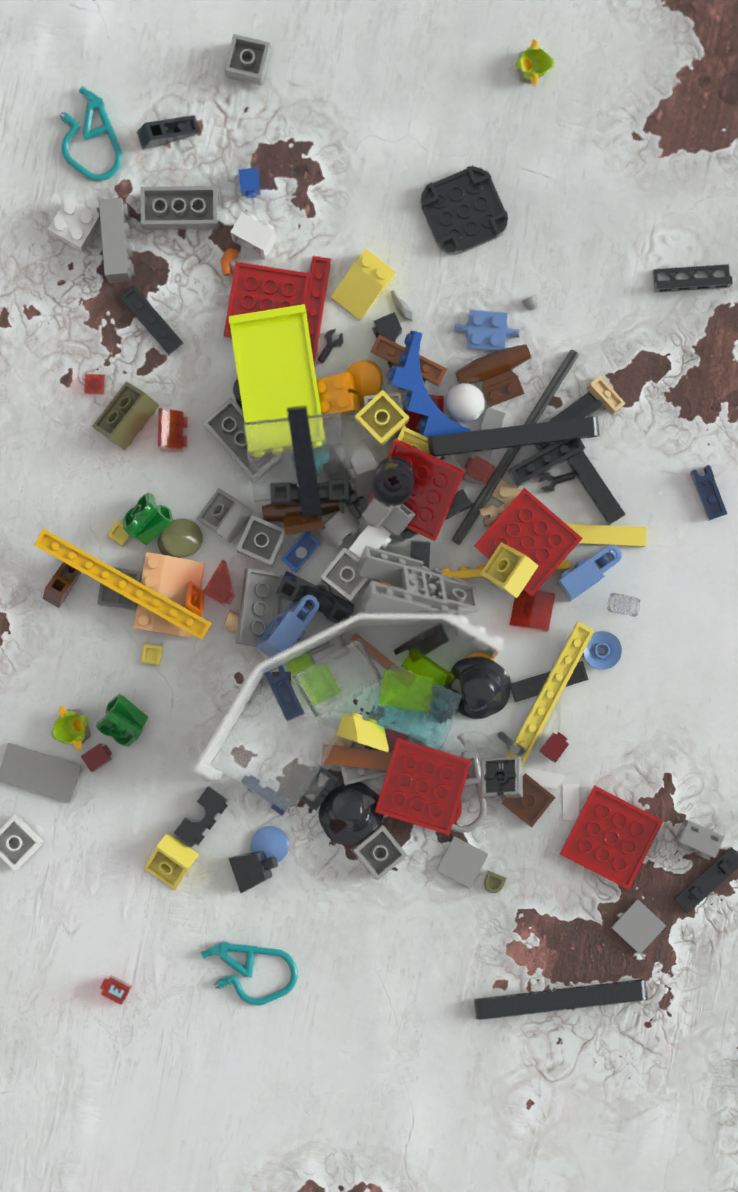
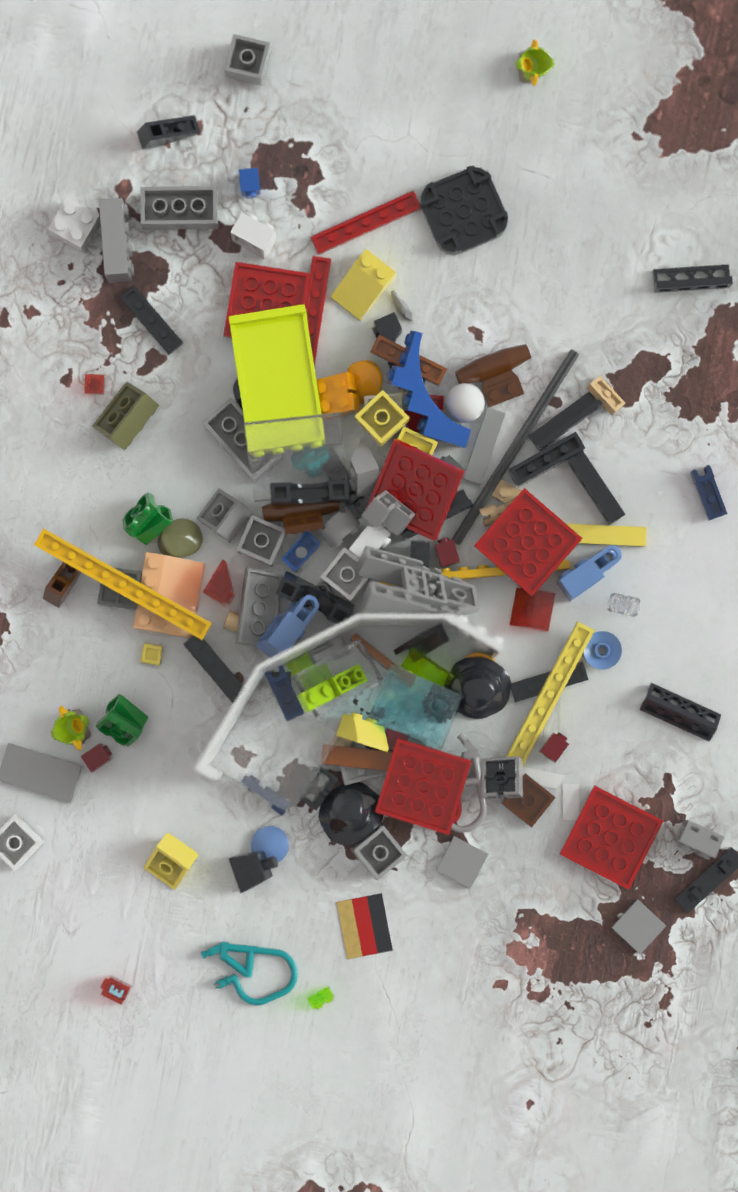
teal piece [60,86,122,181] -> none
light yellow tile [107,520,130,546] -> none
clear red slope [158,408,188,452] -> none
black arch [174,786,228,847] -> none
orange slope [185,581,205,616] -> none
orange arm [220,248,239,276] -> none
black tile [287,405,322,517] -> none
black bar [318,329,343,363] -> none
black wheel [372,456,415,506] -> none
clear neon green piece [379,670,434,712] -> none
black beam [427,416,600,457] -> none
medium blue plate [454,310,519,351] -> none
clear red brick [464,455,495,486] -> none
black beam [474,979,648,1020] -> none
light yellow slope [480,542,538,598] -> none
olive tile [484,870,506,893] -> none
flat silver bar [498,731,526,757] -> none
light grey hinge [522,294,538,310] -> none
black bar [539,472,575,493] -> none
none -> black arch [183,635,244,704]
none -> lime slope [297,664,368,713]
none -> clear neon green piece [307,986,335,1010]
none -> red tile [310,190,421,255]
none -> sticker [336,893,393,959]
none -> dark red brick [434,537,460,568]
none -> black fence [639,683,721,742]

